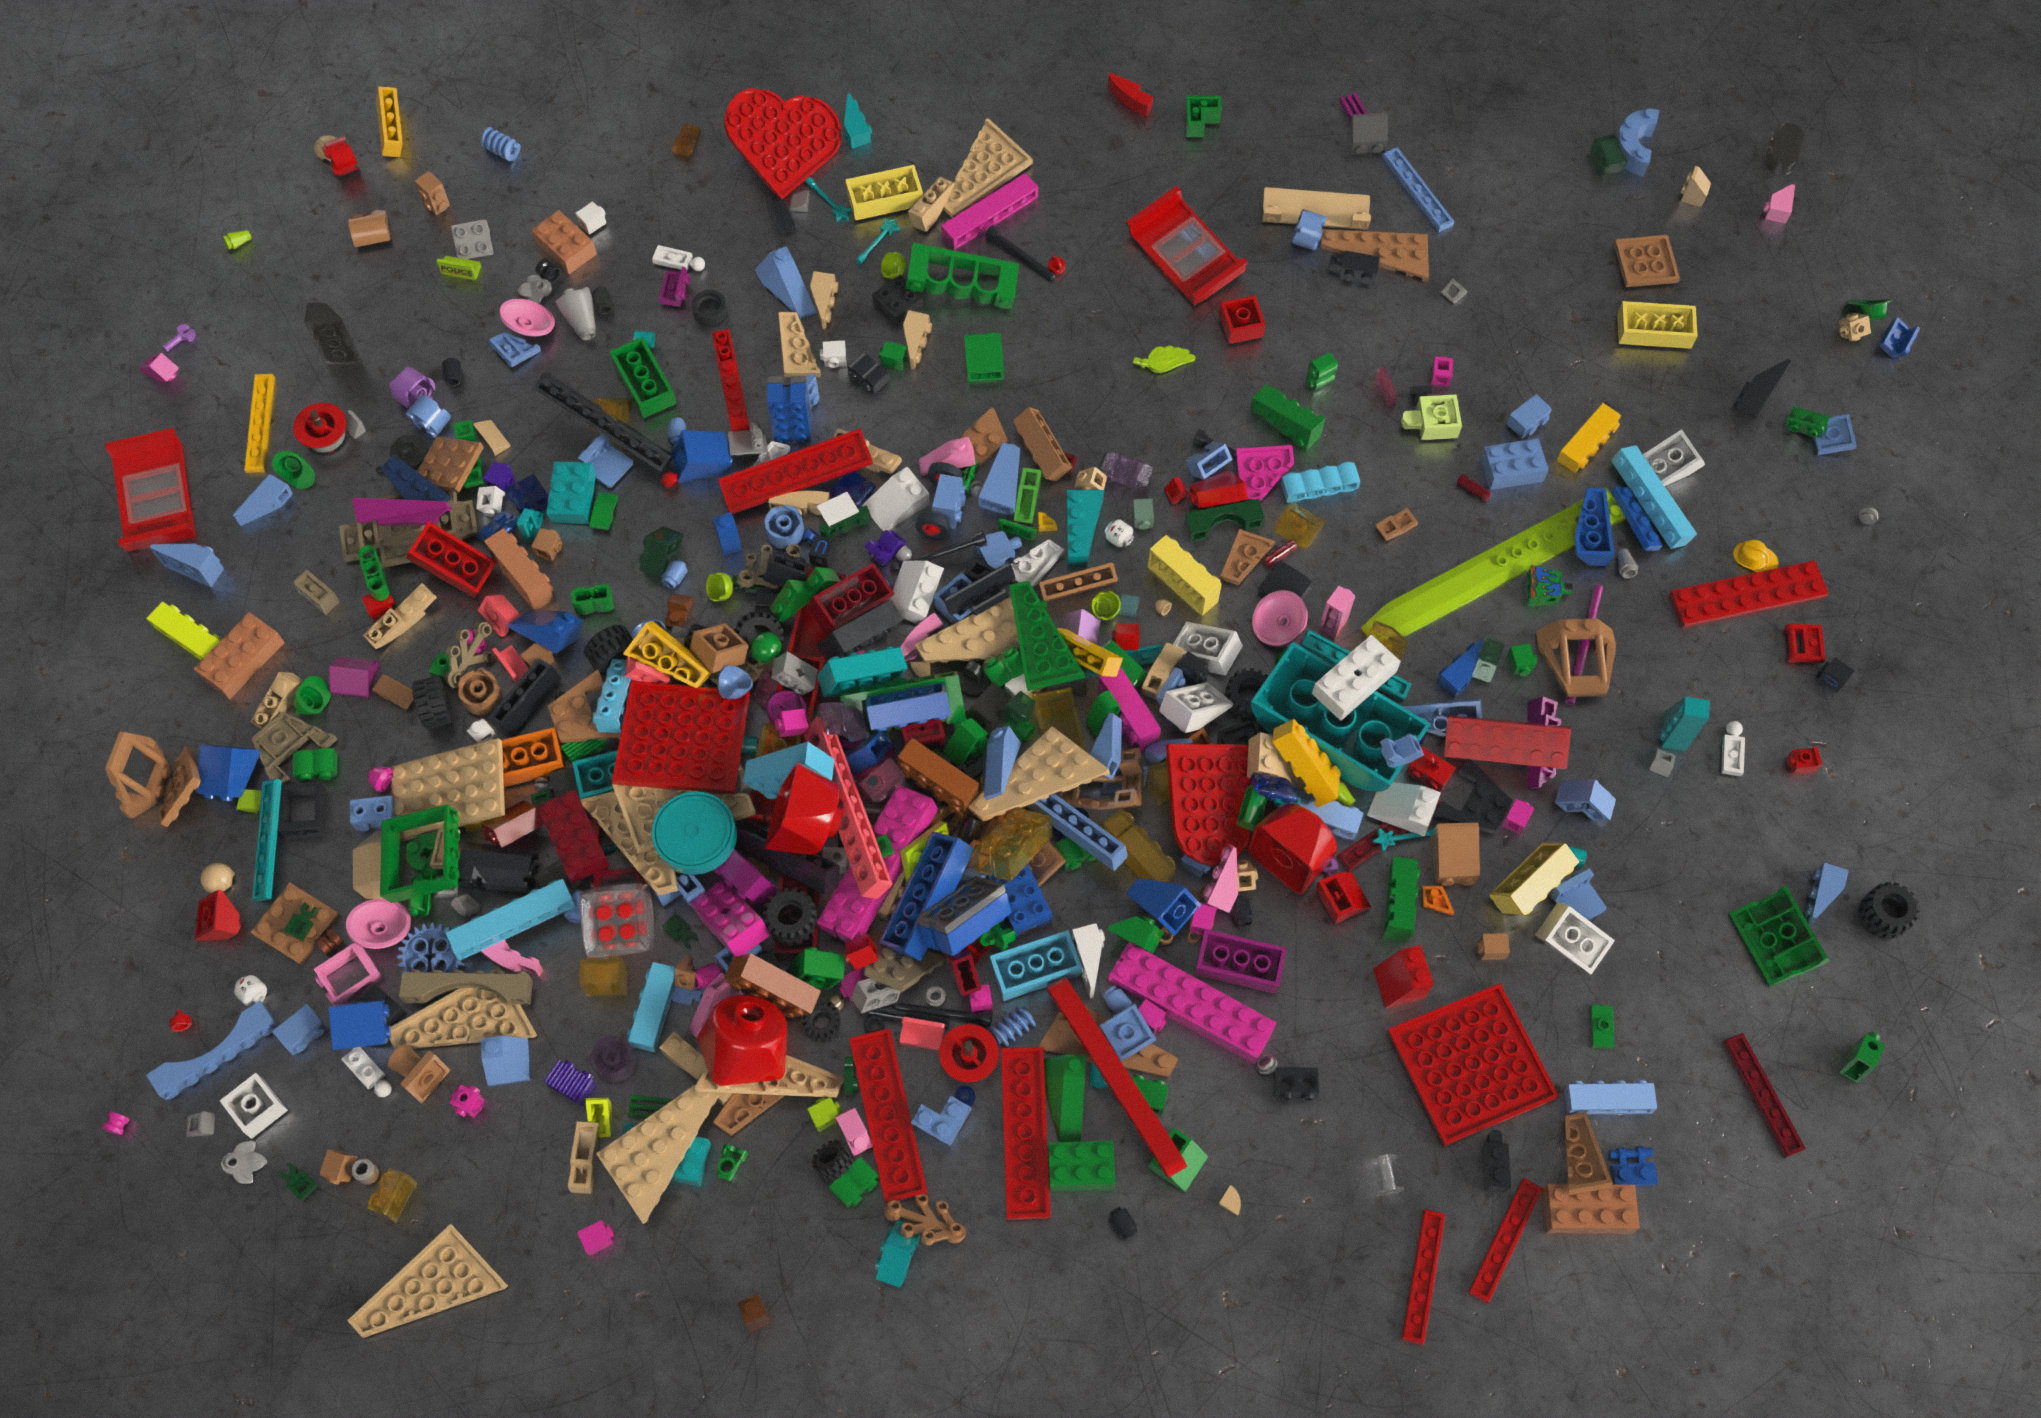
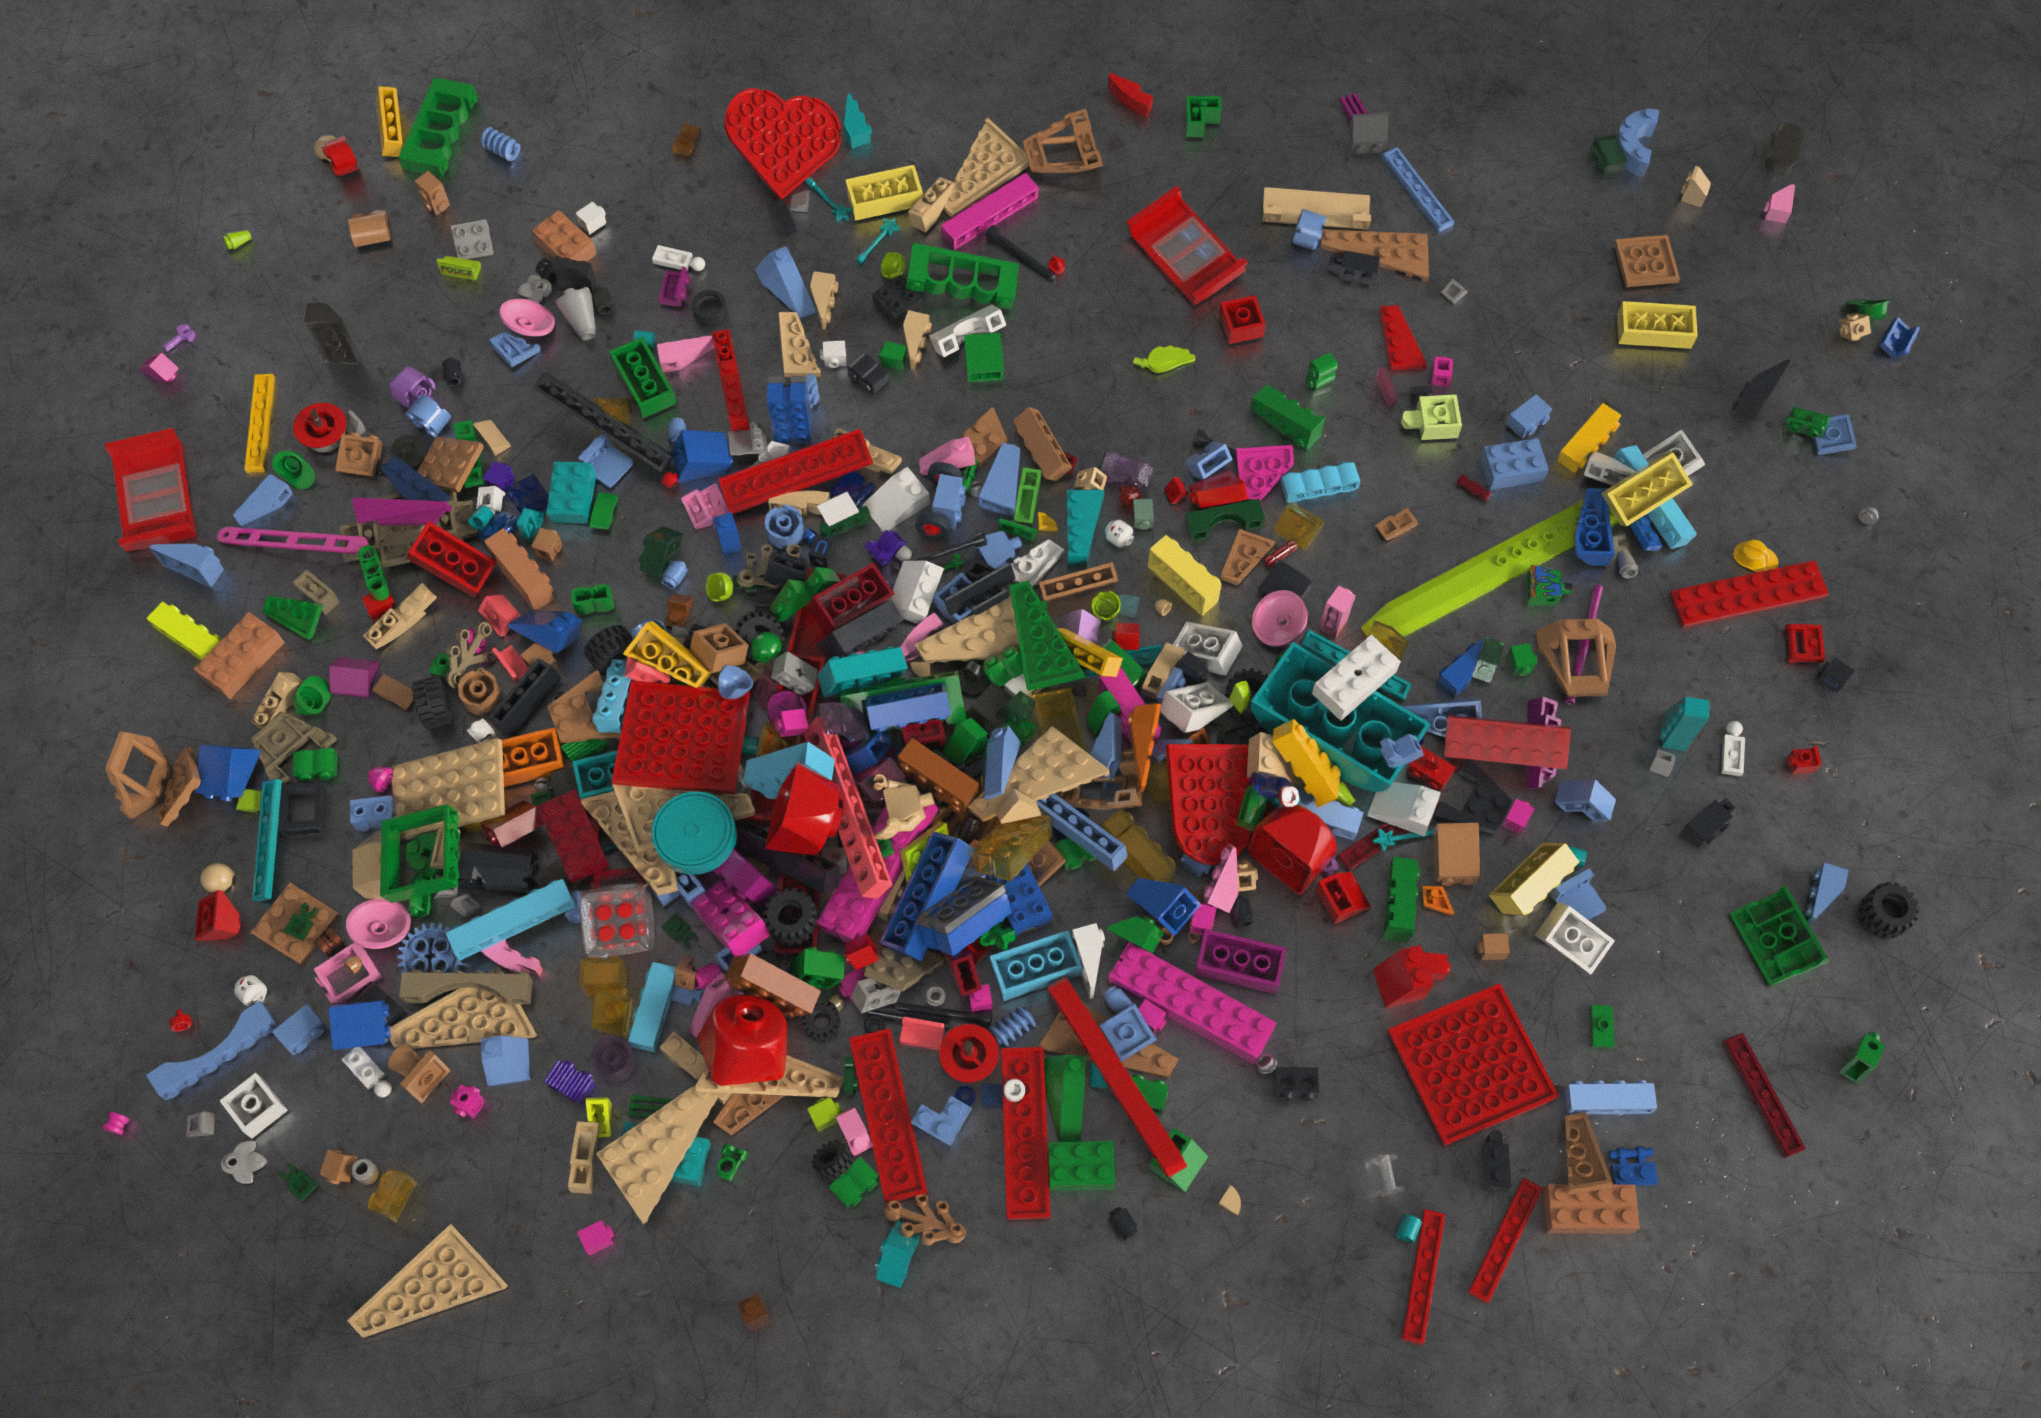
none -> dark pink piece [217,527,369,554]
none -> green wing [262,595,324,639]
none -> medium nougat plate [335,432,383,477]
none -> medium nougat hinge [343,956,362,975]
none -> green fence [398,77,478,177]
none -> teal beam [468,505,493,530]
none -> black brick [552,257,597,293]
none -> clear yellow slope [591,987,633,1040]
none -> bright pink slope [657,335,714,373]
none -> bright pink slope [681,483,733,529]
none -> tan torso [873,774,934,839]
none -> white arch [929,304,1006,357]
none -> green hand [942,554,964,572]
none -> dark blue tile [981,1084,1003,1107]
none -> tan slope [996,789,1041,824]
none -> white tile [1004,1079,1025,1102]
none -> medium nougat windscreen [1023,109,1103,173]
none -> clear red cone [1119,485,1141,510]
none -> orange wedge [1127,703,1161,792]
none -> lime brick [1229,681,1251,714]
none -> clear red tile [1277,786,1299,807]
none -> red wing [1379,305,1427,371]
none -> teal beam [1396,1214,1422,1243]
none -> red brick [1423,952,1450,981]
none -> white slope [1584,452,1636,486]
none -> light yellow brick [1601,452,1693,526]
none -> black brick [1682,798,1736,848]

